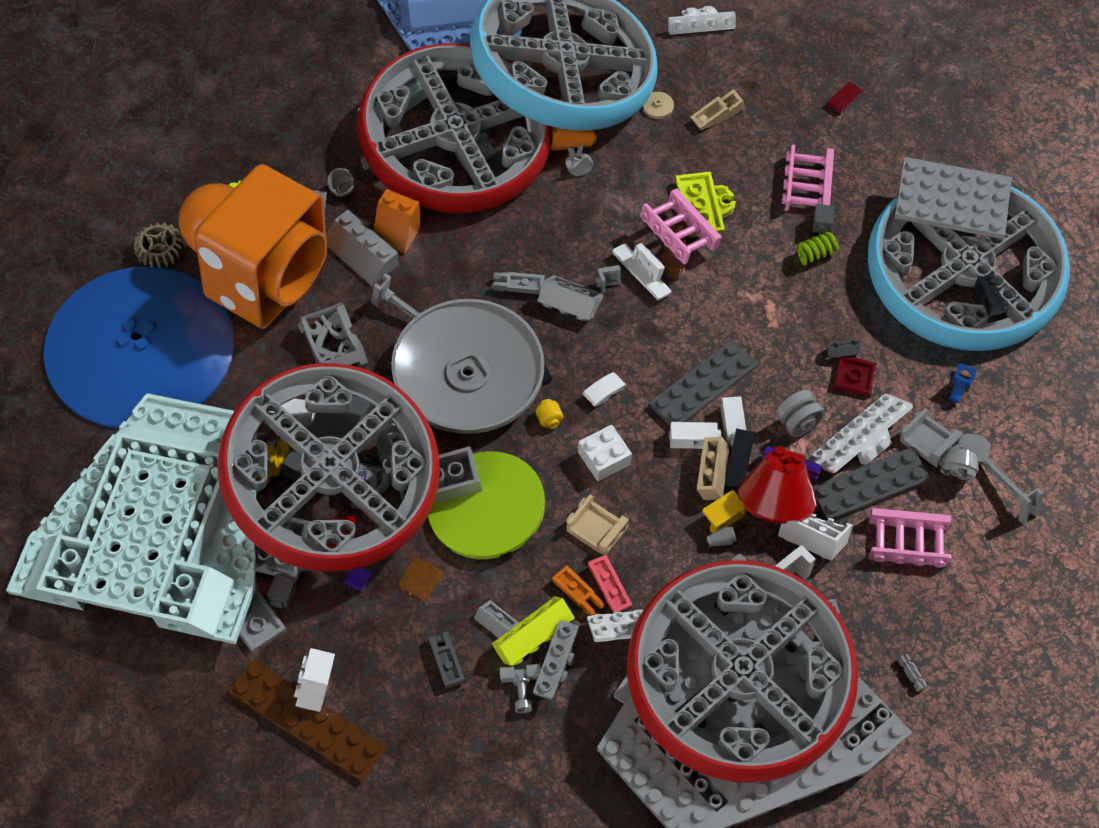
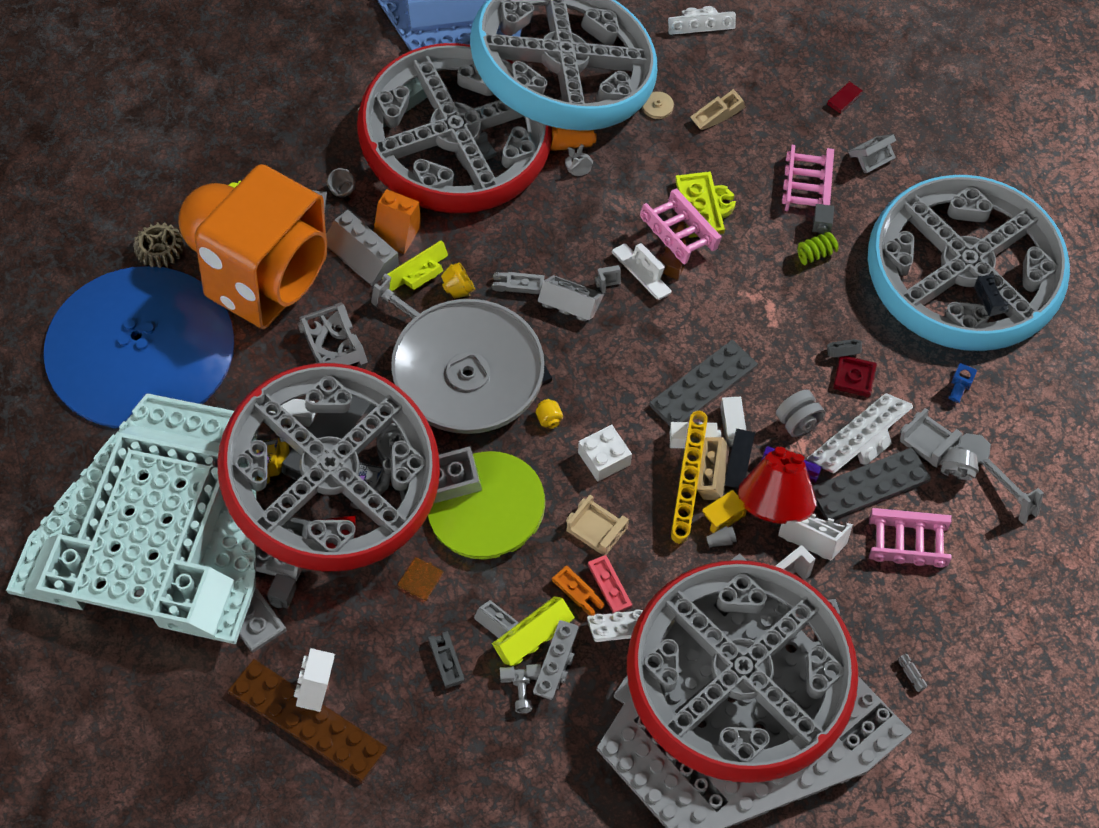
dark purple tile [344,568,372,592] -> none
white slope [583,372,626,407] -> none
light grey plate [894,157,1012,239] -> none
none -> neon yellow bracket [382,241,448,291]
none -> yellow cone [441,262,475,299]
none -> yellow beam [671,411,707,544]
none -> light grey bracket [848,134,896,173]

